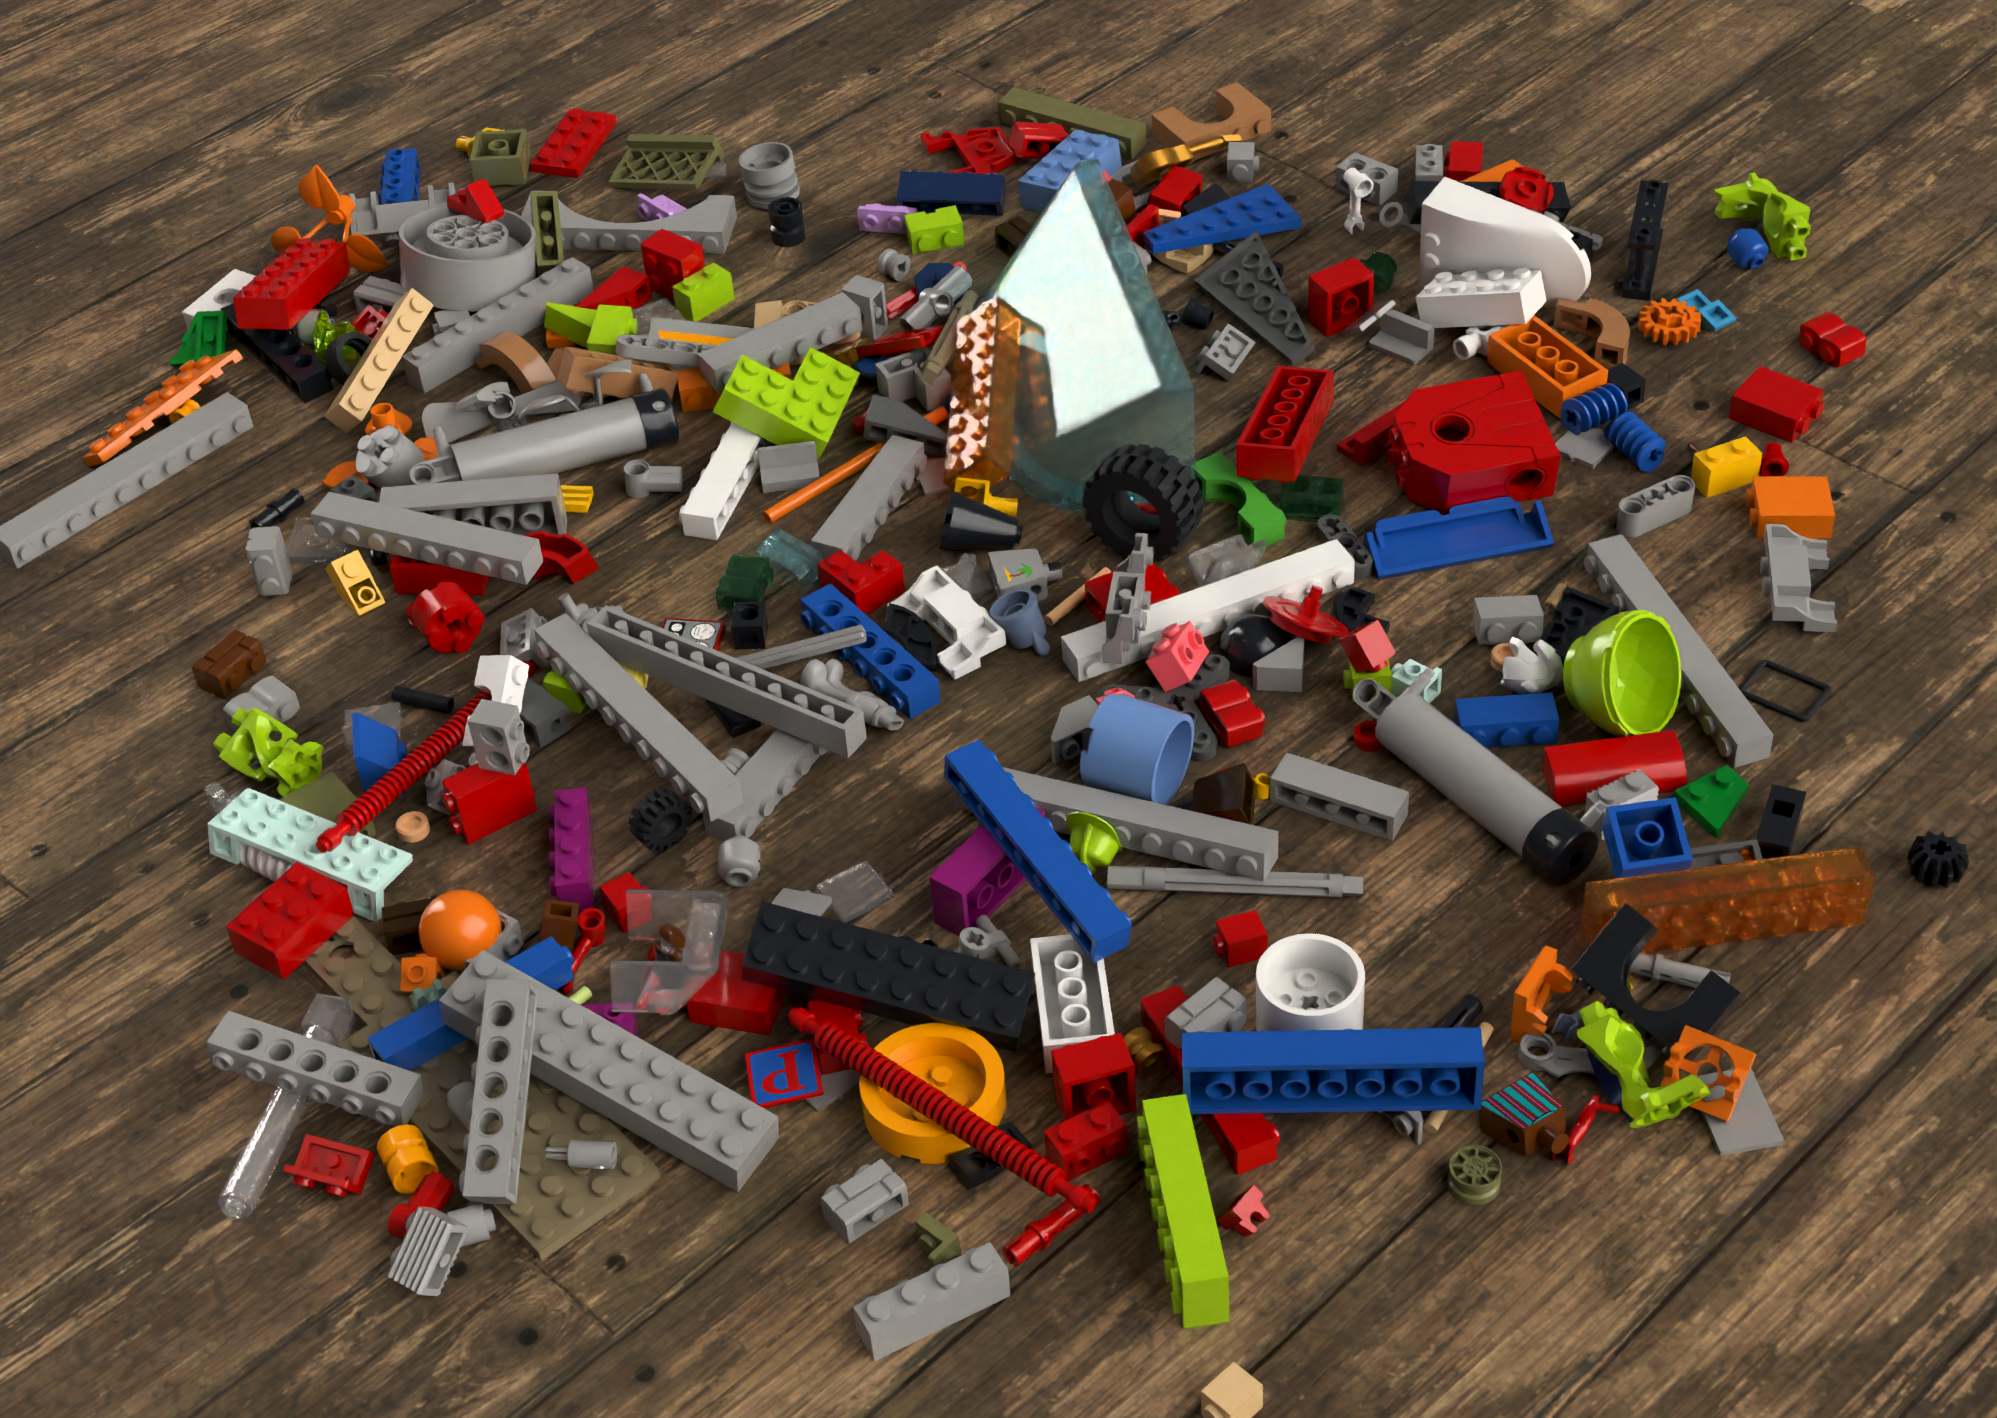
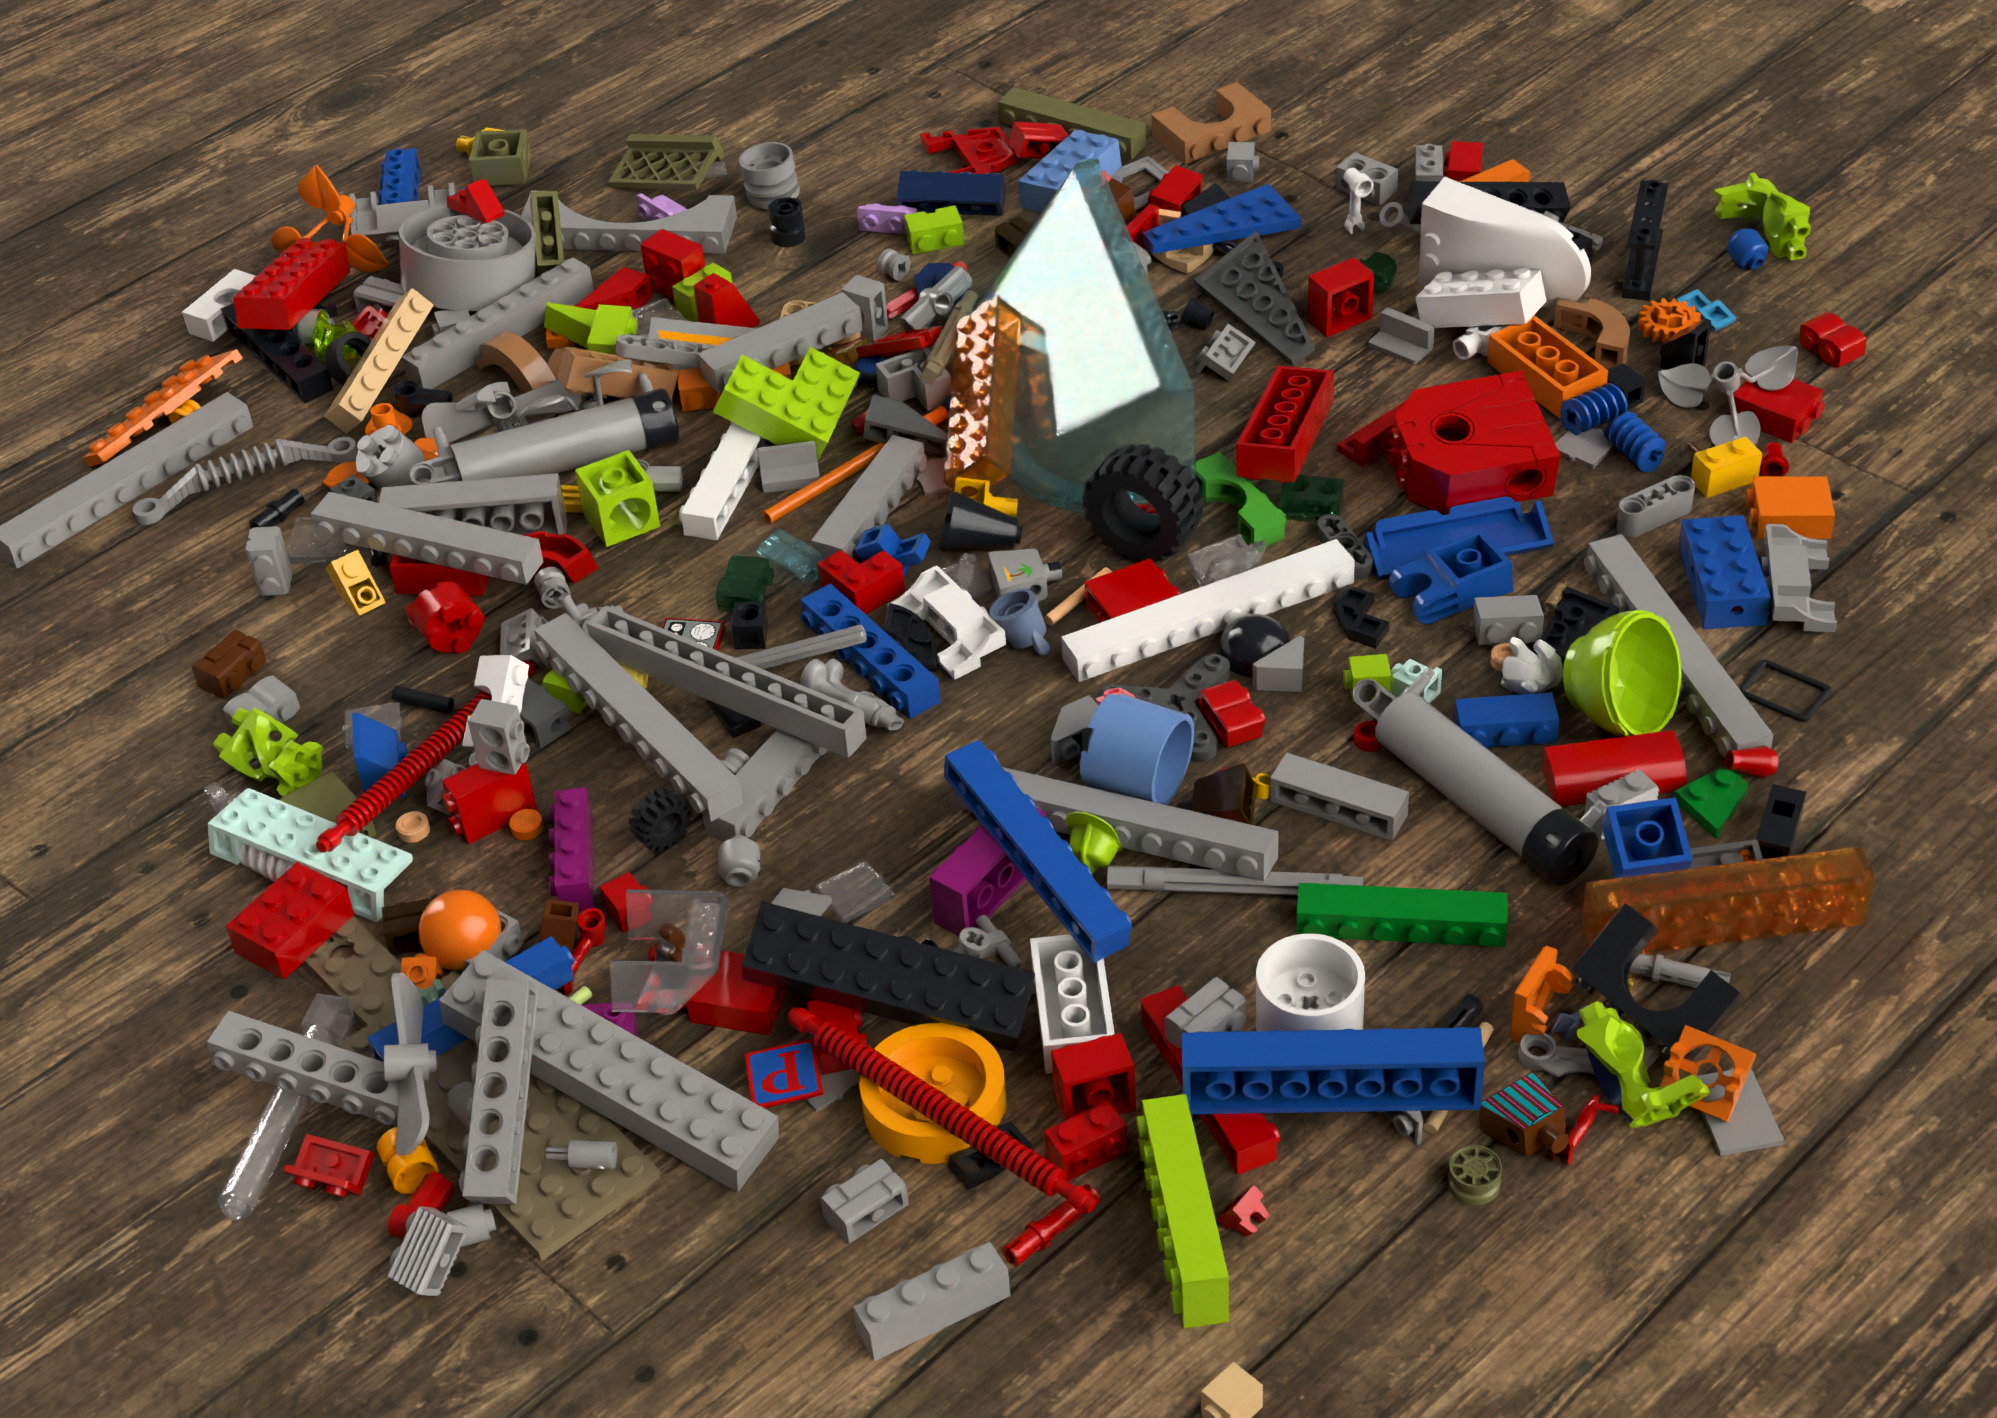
green wing [170,311,227,368] -> none
red plate [530,109,617,178] -> none
tan brick [754,300,783,328] -> none
olive bracket [915,1212,961,1270] -> none
light grey bracket [1102,533,1154,664] -> none
pearl gold wheel [1124,1027,1169,1077] -> none
pearl gold piece [1130,134,1243,186] -> none
coral brick [1145,621,1209,692] -> none
red brick [1212,910,1268,968] -> none
red piece [1263,585,1349,643] -> none
brick [1339,620,1396,674] -> none
light grey piece [1341,299,1396,337] -> none
red tile [1499,167,1554,213] -> none
black gear [1907,831,1969,888] -> none
none -> light grey piece [133,437,358,525]
none -> light grey piece [384,973,436,1155]
none -> black piece [394,381,453,418]
none -> orange tile [509,809,544,841]
none -> light grey wheel [534,567,571,609]
none -> lime brick [575,450,660,547]
none -> red slope [693,273,760,328]
none -> blue brick [855,523,931,577]
none -> green brick [1296,883,1508,947]
none -> blue brick [1389,530,1513,624]
none -> light grey plant [1658,346,1798,446]
none -> black slope [1660,319,1711,370]
none -> blue brick [1678,515,1771,629]
none -> red cone [1725,745,1778,778]

